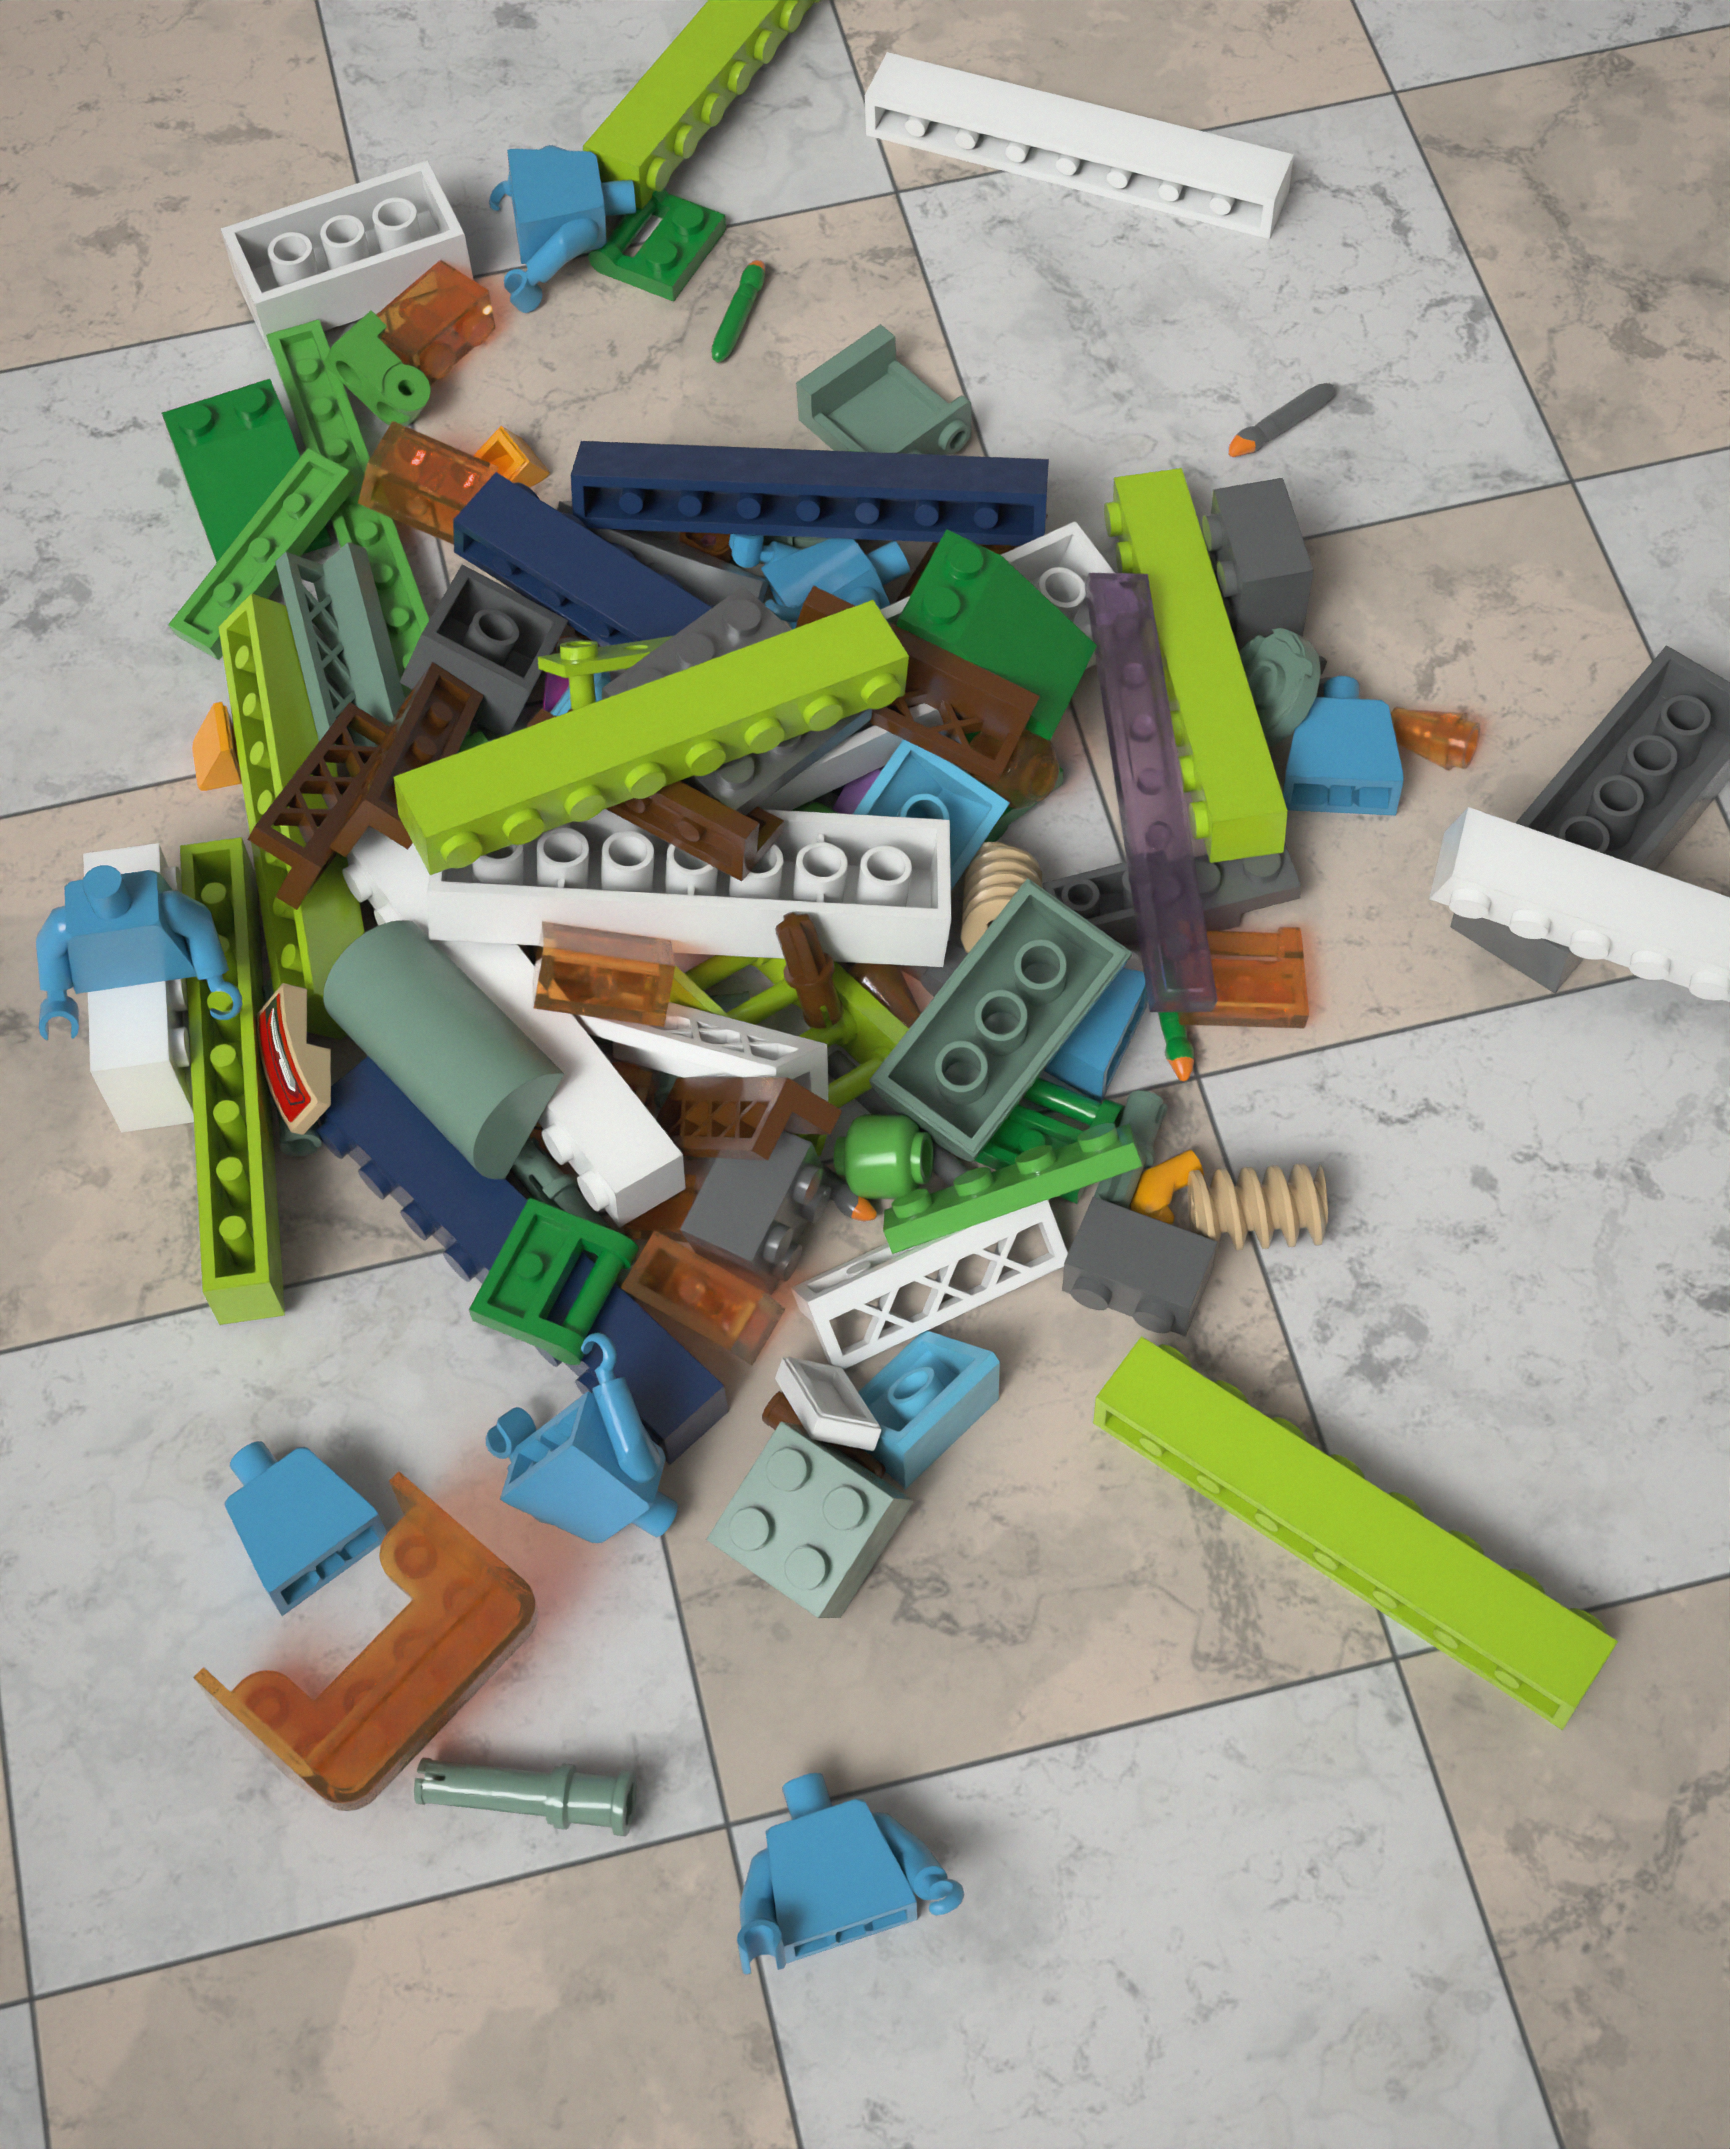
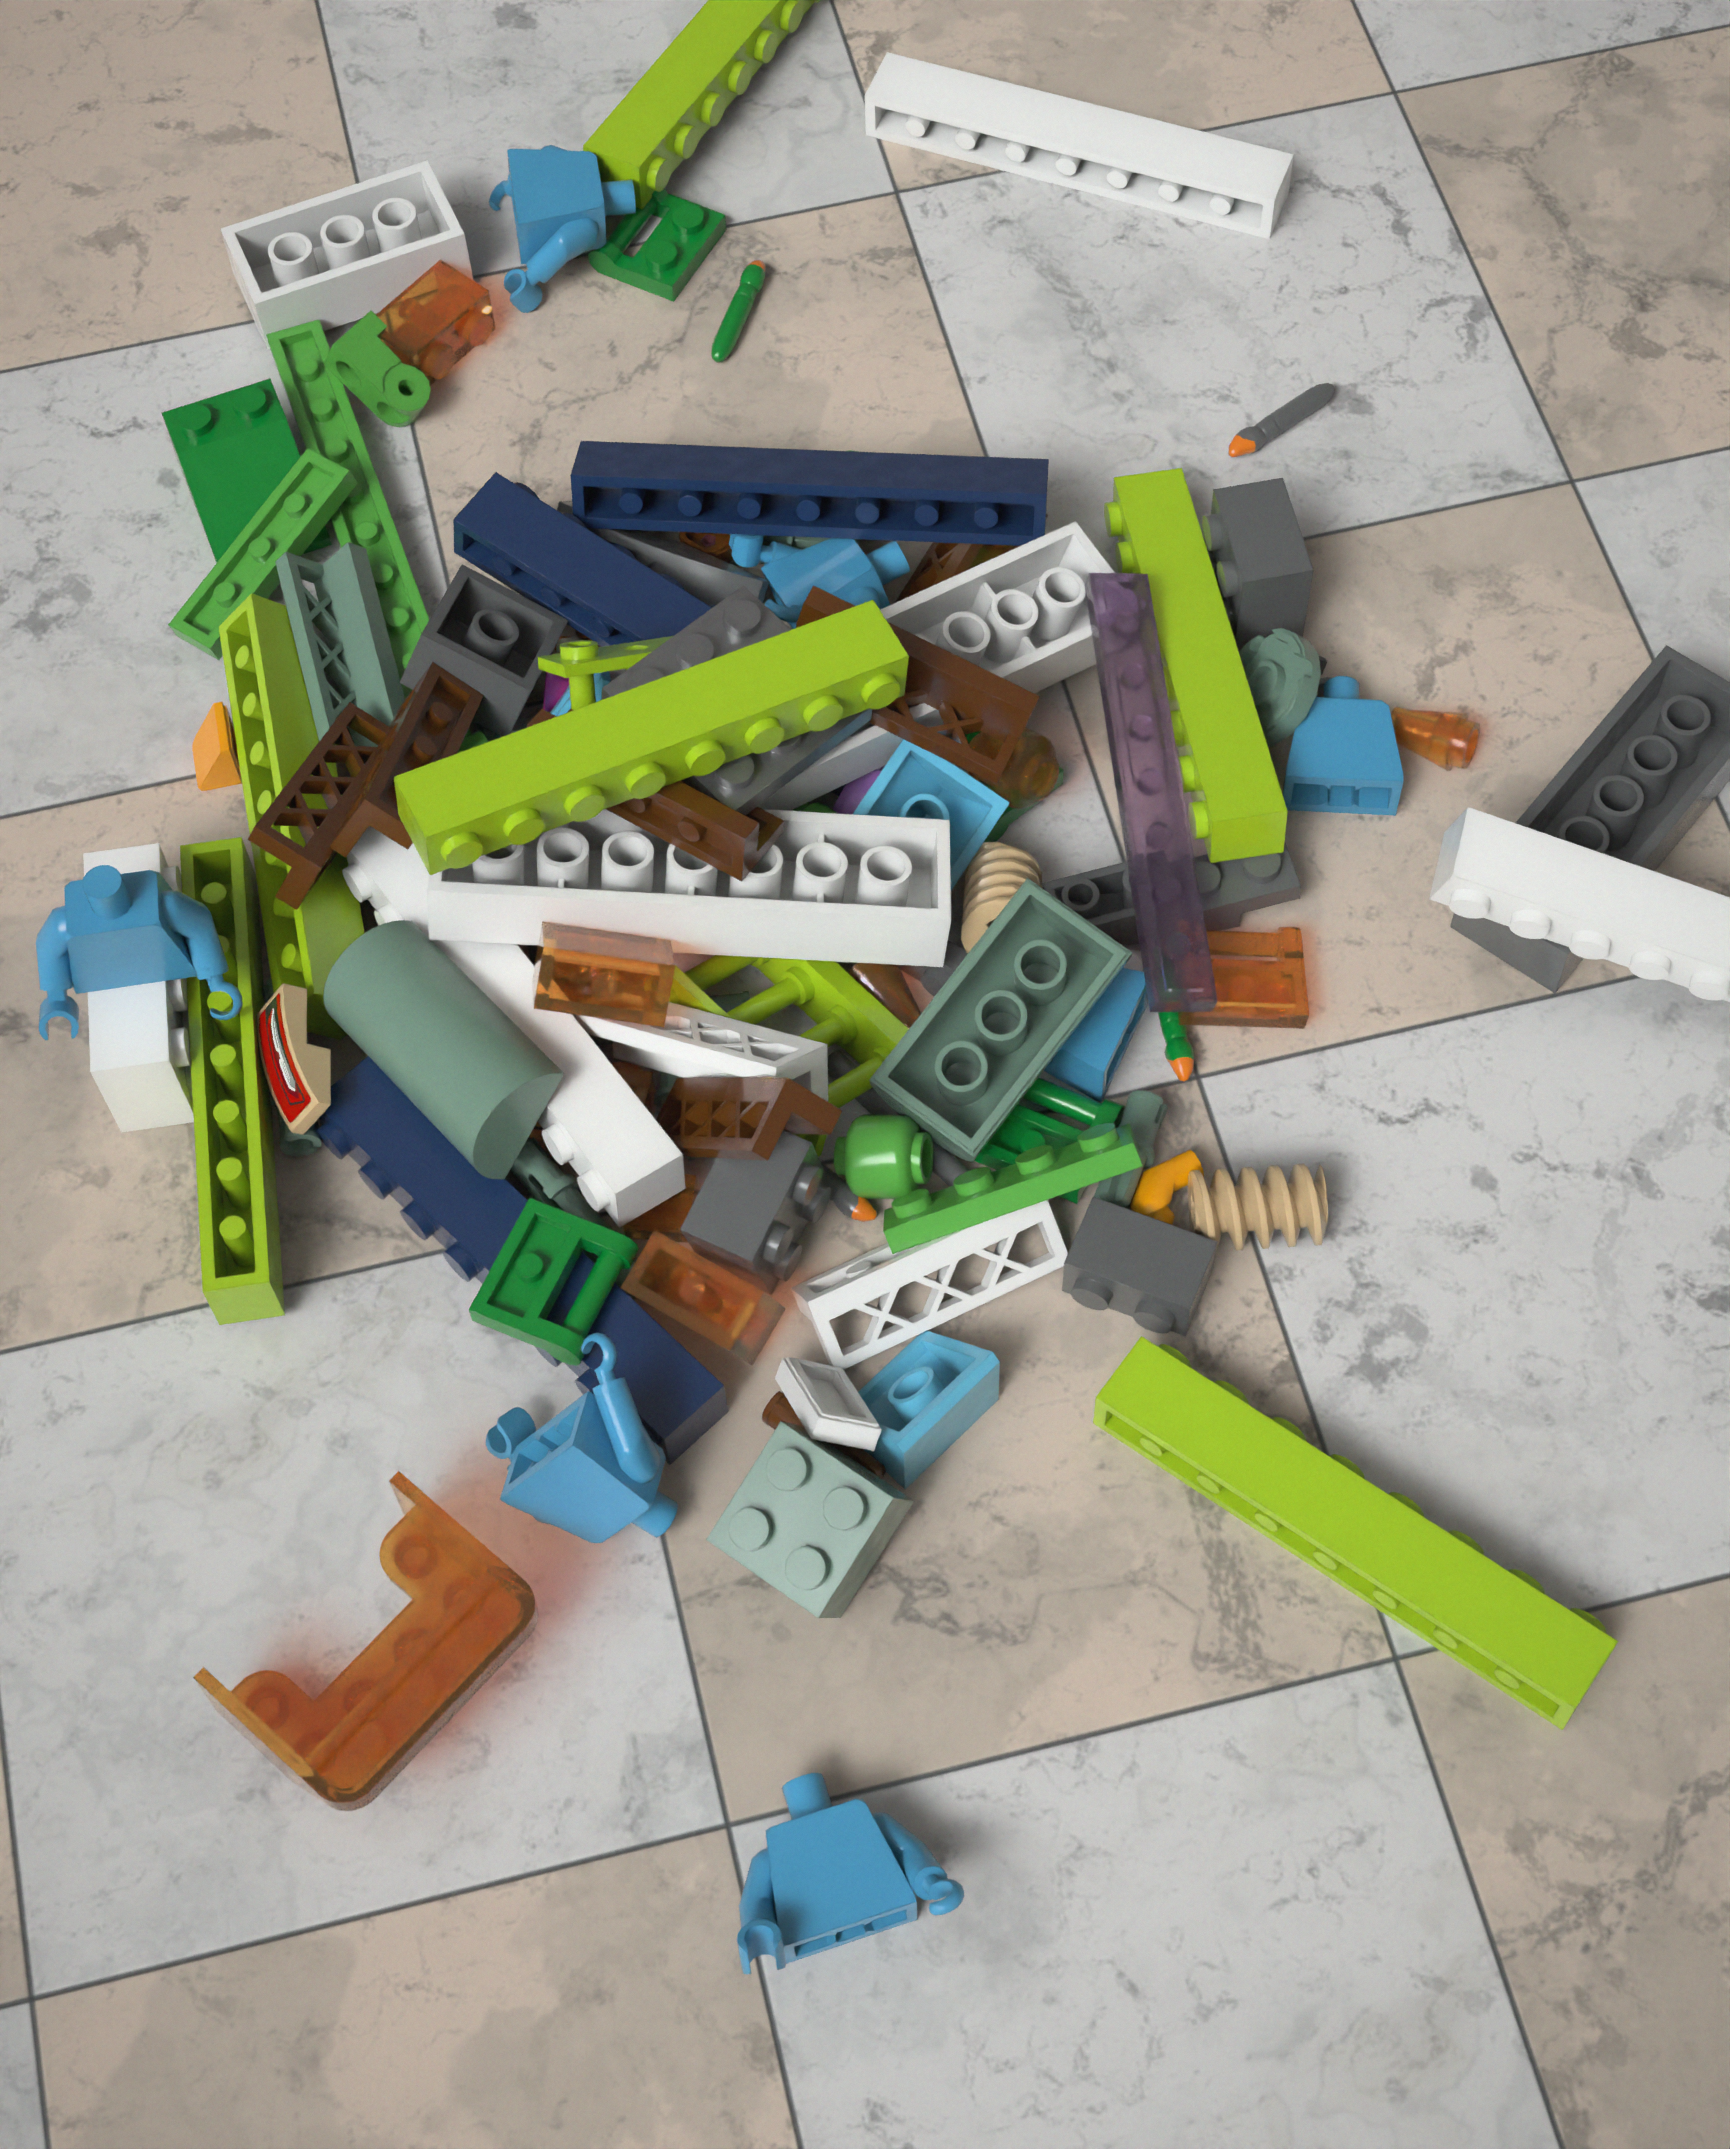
dark azure torso [224,1441,390,1616] -> none
clear orange brick [358,421,499,545] -> none
sand green pin [414,1757,637,1837] -> none
light orange slope [464,426,550,488] -> none
reddish brown axle [775,912,844,1029] -> none
sand green panel [796,324,971,455] -> none
green slope [896,529,1097,741] -> none

